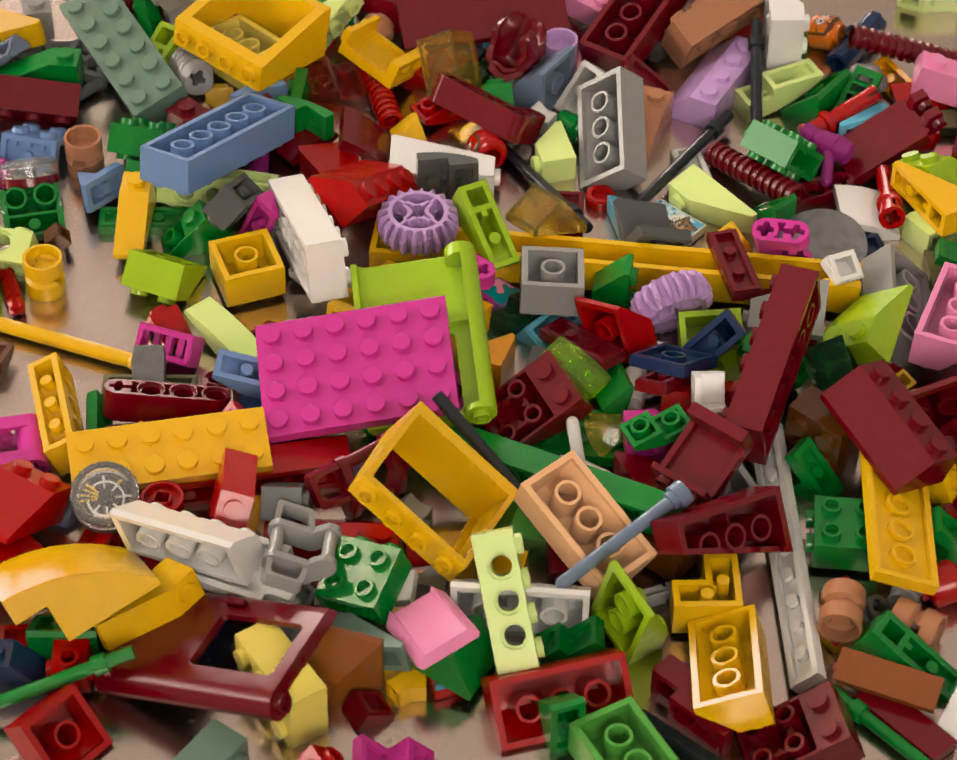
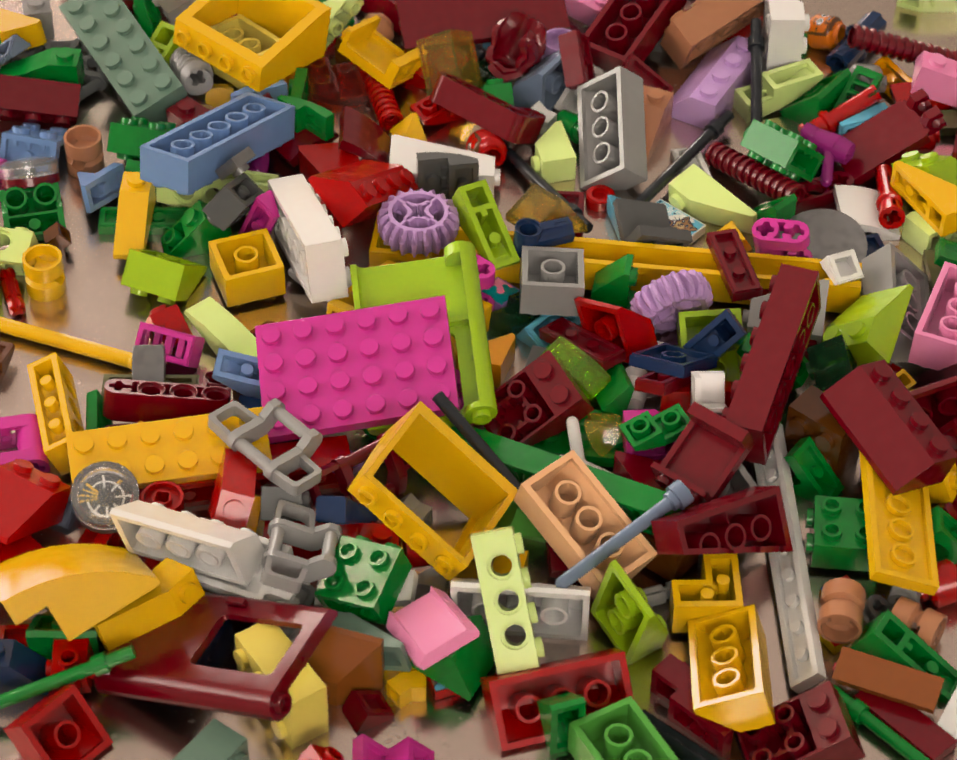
green slope [535,614,605,664] -> none
none -> light grey bar [208,398,323,496]
none -> flat silver plate [215,146,256,180]
none -> dark blue slope [316,495,378,524]
none -> dark blue piece [513,217,575,258]
none -> dark red slope [558,30,595,90]

